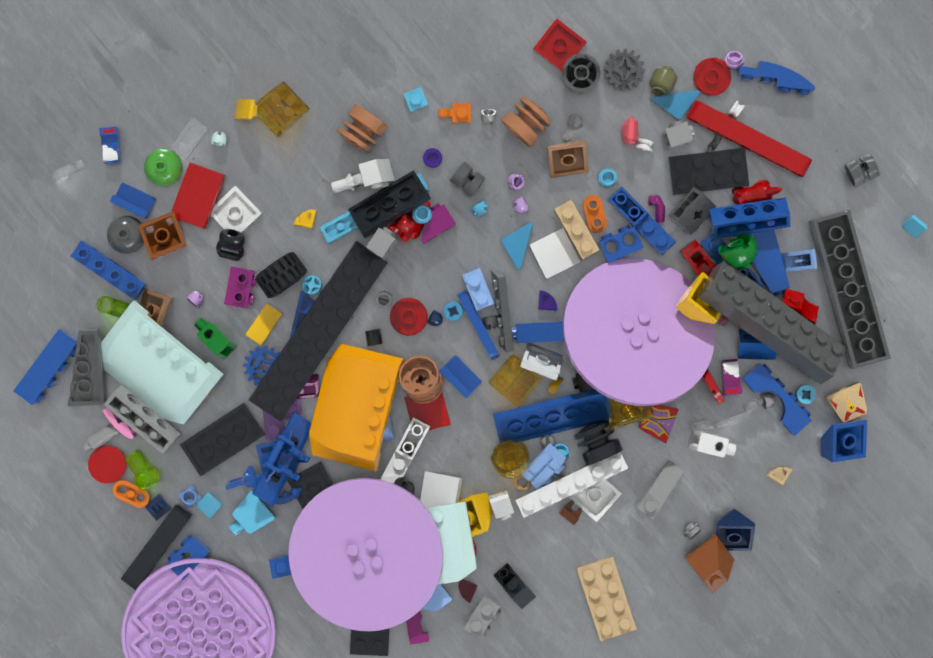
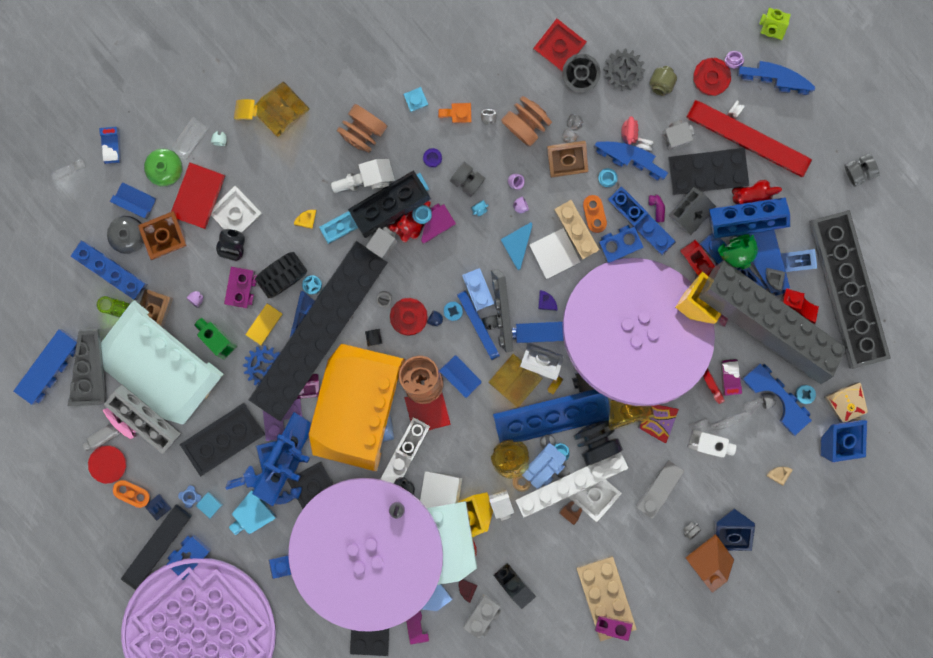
clear neon green piece [124,450,160,490] -> none
dark azure tile [651,90,700,121] -> none
dark grey piece [707,133,722,153] -> none
blue panel [737,329,777,360] -> none
medium azure slope [902,215,928,238] -> none
none -> dark grey hinge [389,502,405,519]
none -> blue slope [594,141,668,181]
none -> magenta leg [595,616,633,641]
none -> lime brick [759,8,791,40]
none -> dark grey tile [765,268,785,291]

